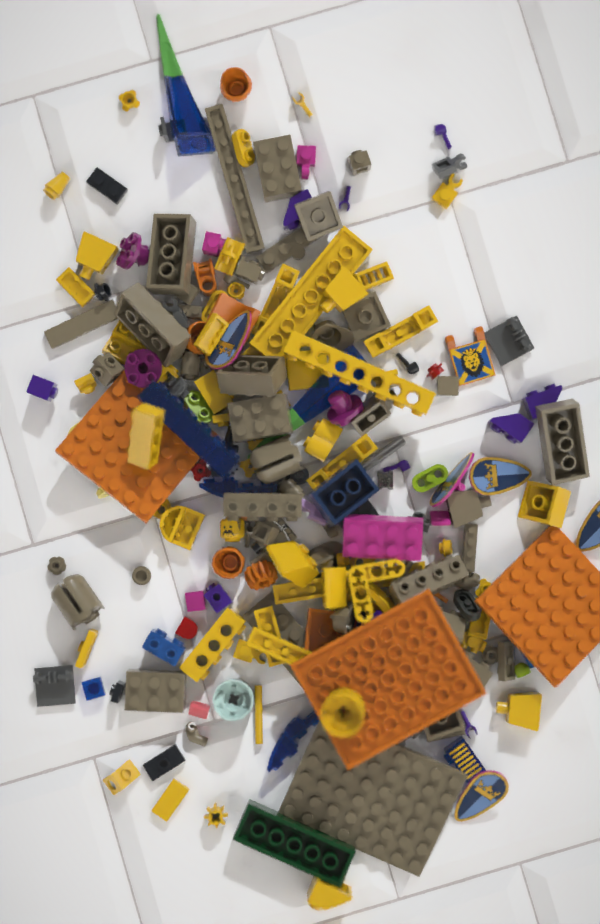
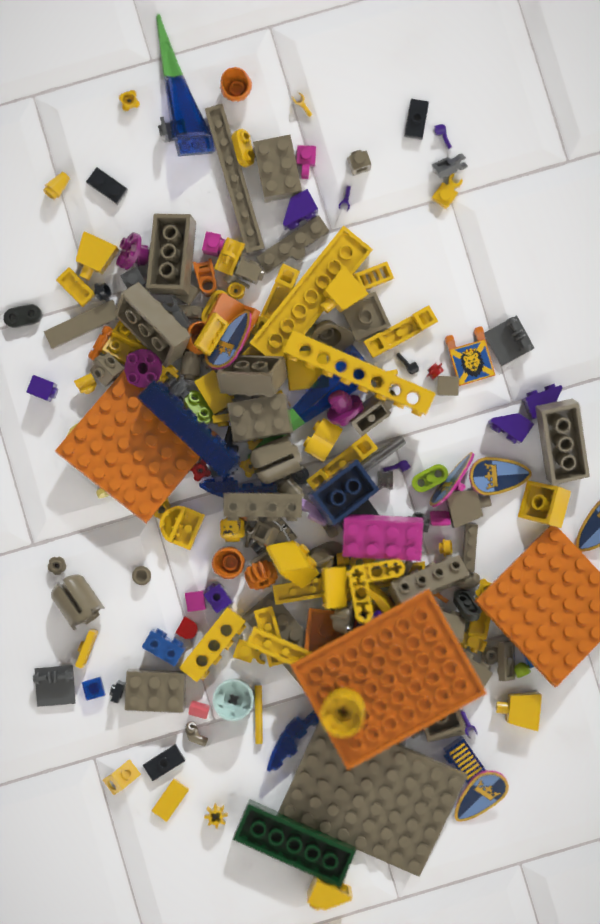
yellow brick [127,403,165,469] -> none
dark tan plate [294,191,343,242] -> none
none -> pearl dark grey plate [3,304,43,328]
none -> orange axle [88,325,113,360]
none -> dark grey brick [120,266,146,289]
none -> black plate [404,98,429,140]

